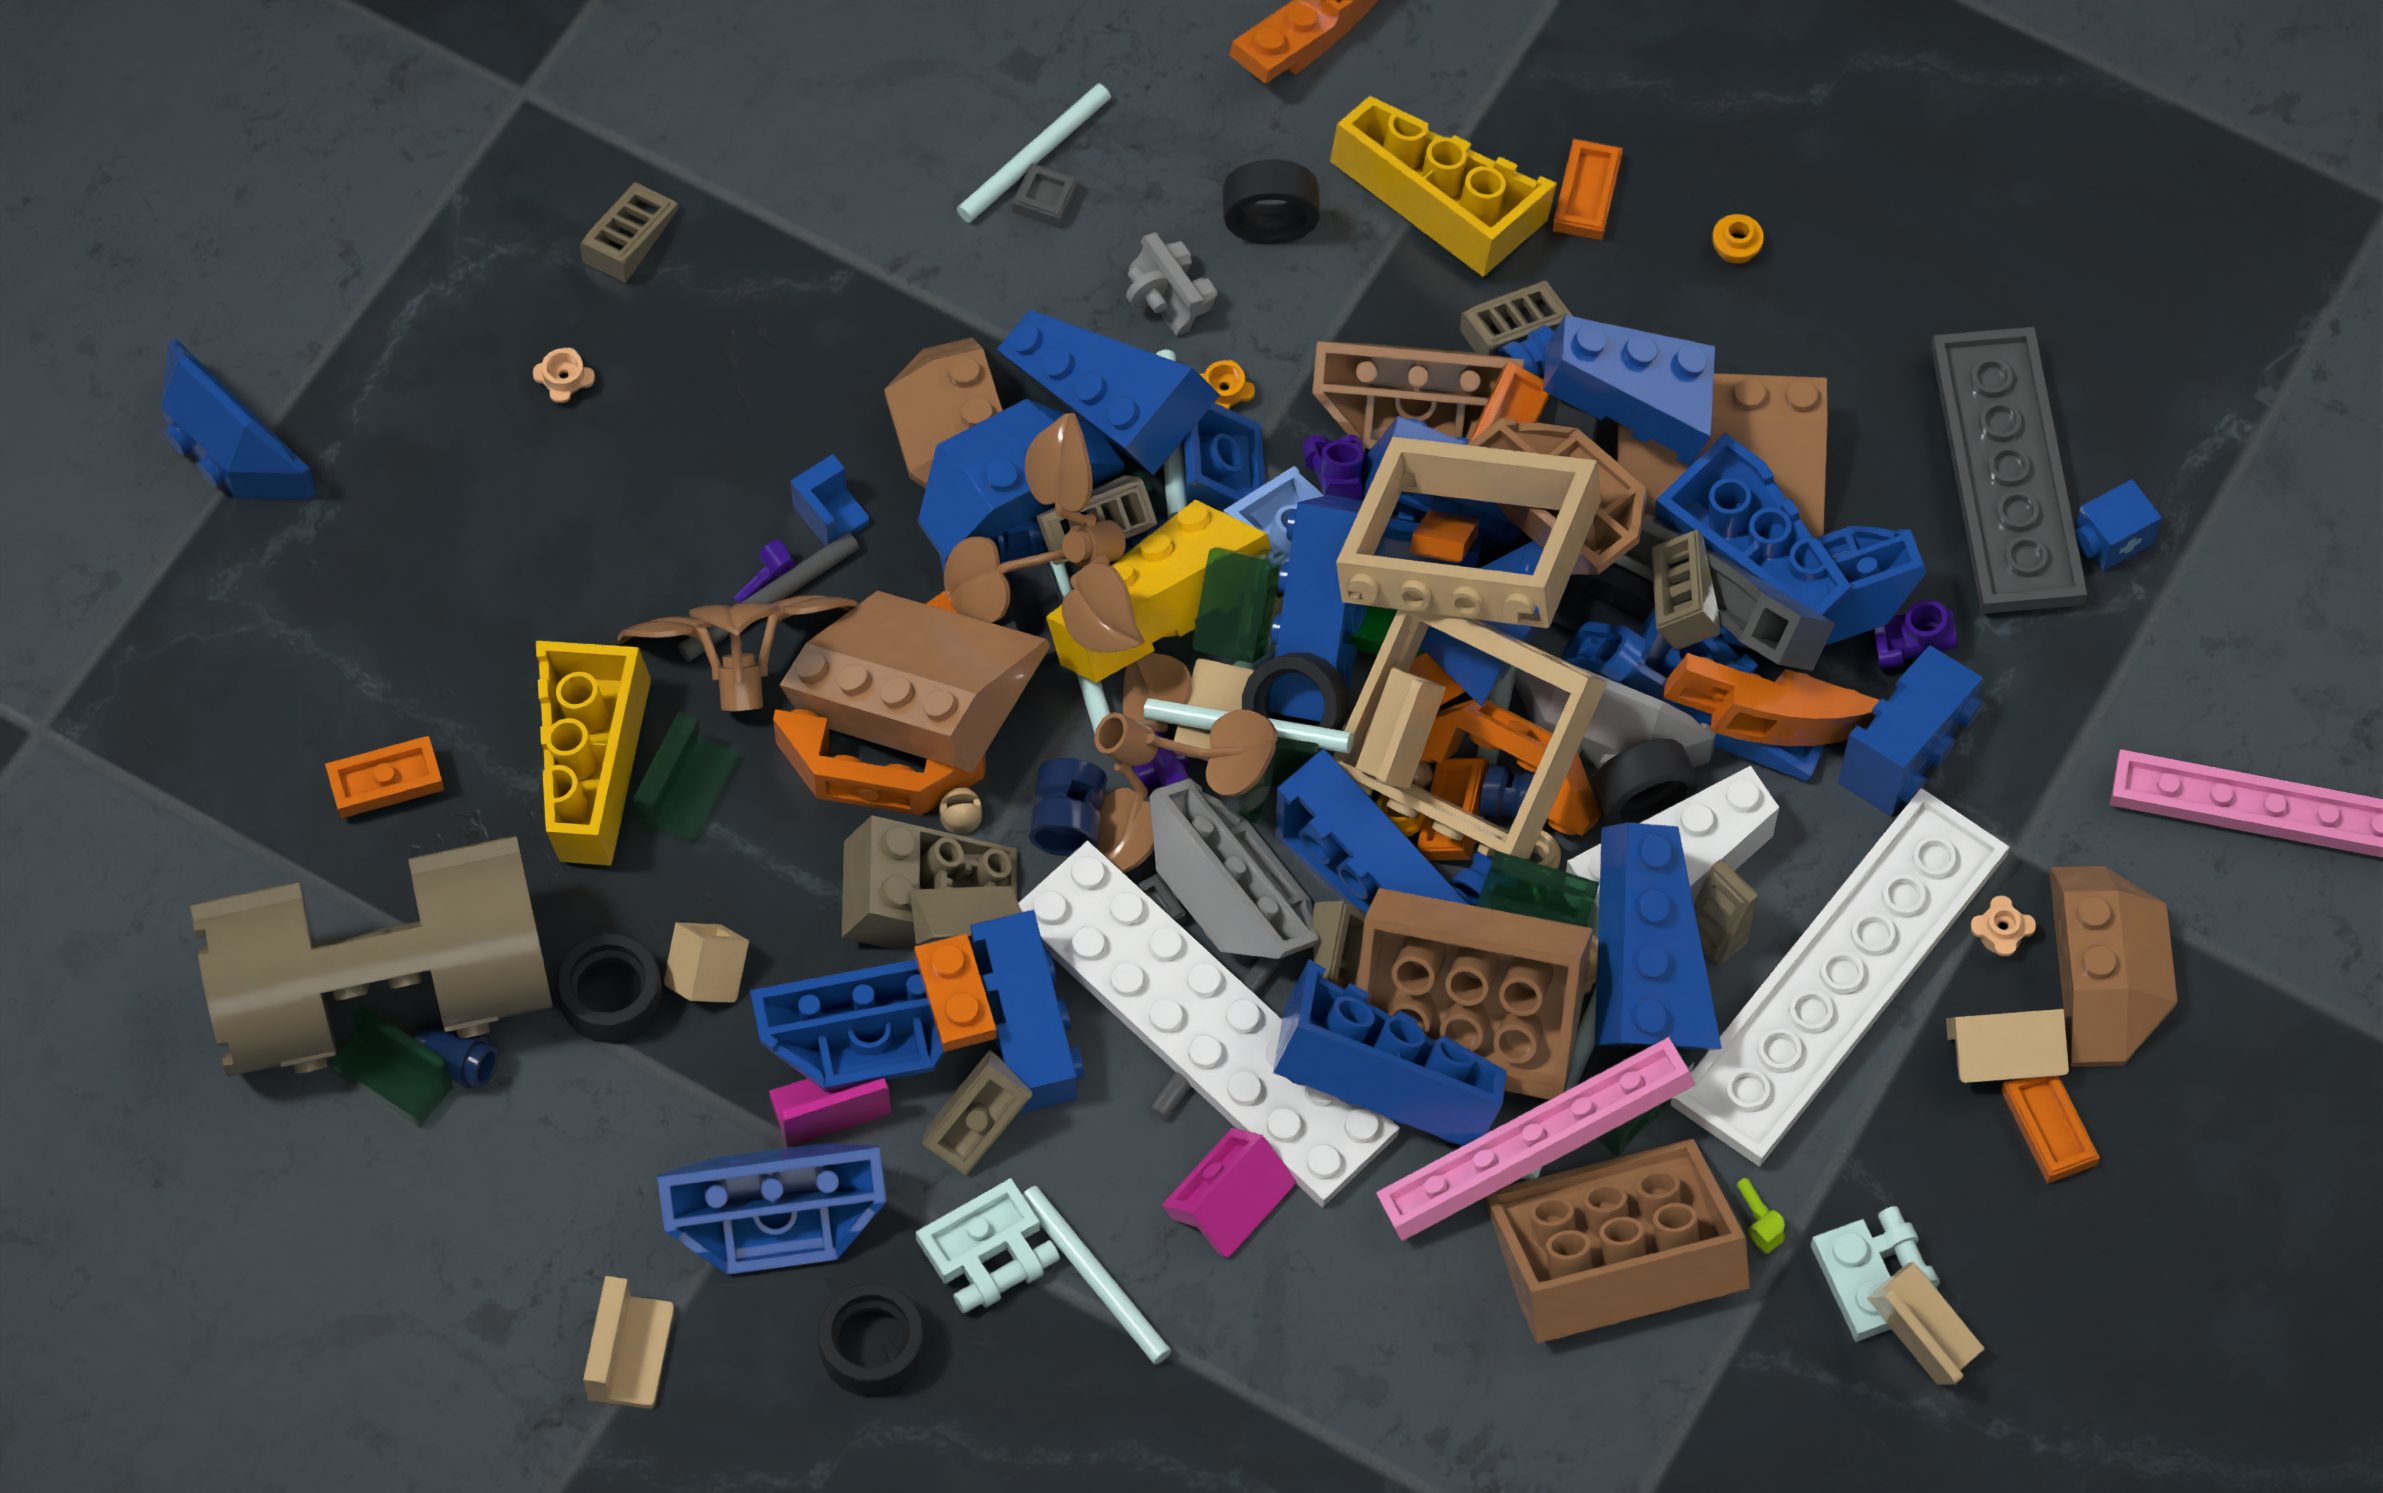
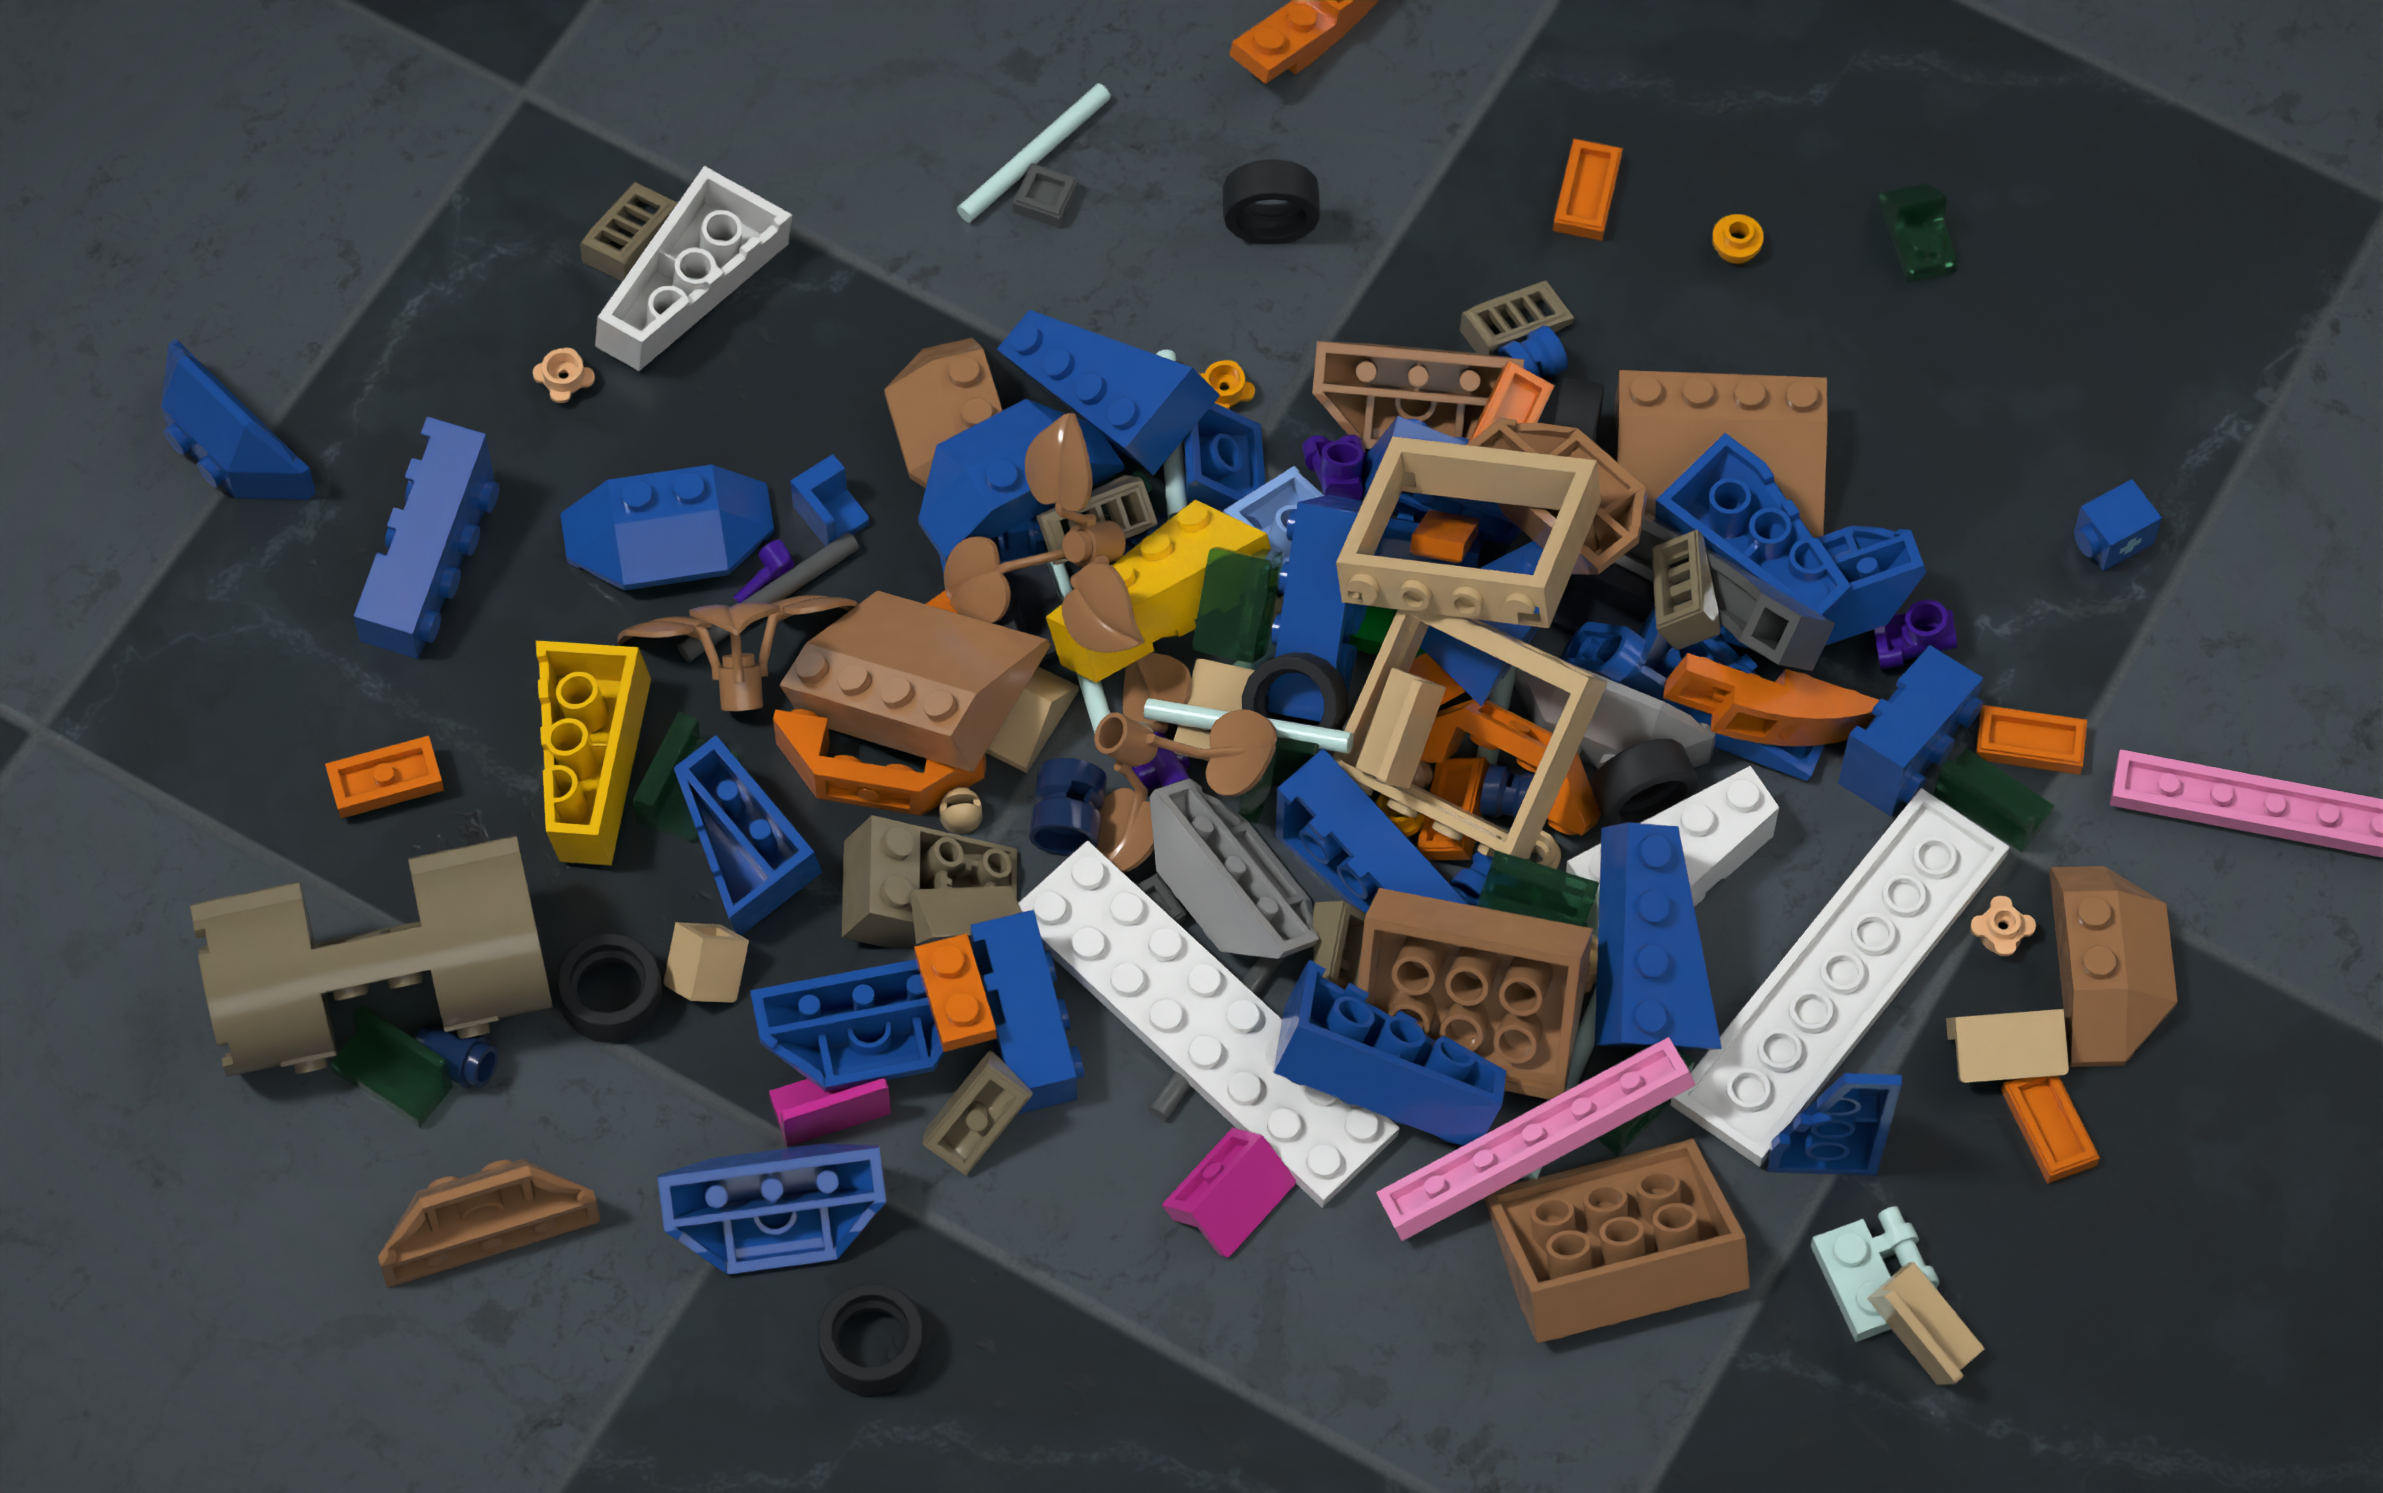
tan panel [583,1276,674,1409] -> none
light aqua plate [916,1178,1060,1314] -> none
light aqua bar [1022,1186,1172,1365] -> none
light grey hips [1126,232,1217,336] -> none
yellow wedge [1330,96,1557,277] -> none
blue wedge [1543,315,1715,466] -> none
dark tan slope [1694,859,1758,965] -> none
lime hand [1737,1178,1785,1254] -> none
dark grey plate [1931,327,2088,614] -> none
none -> blue wedge [353,416,500,659]
none -> medium nougat wedge [378,1159,601,1288]
none -> blue wedge [560,465,775,590]
none -> white wedge [595,166,792,371]
none -> blue wedge [674,735,822,936]
none -> tan slope [985,666,1079,773]
none -> blue wedge [1767,1073,1902,1176]
none -> clear green slope [1878,183,1958,282]
none -> clear green panel [1934,748,2055,853]
none -> orange tile [1974,705,2087,775]

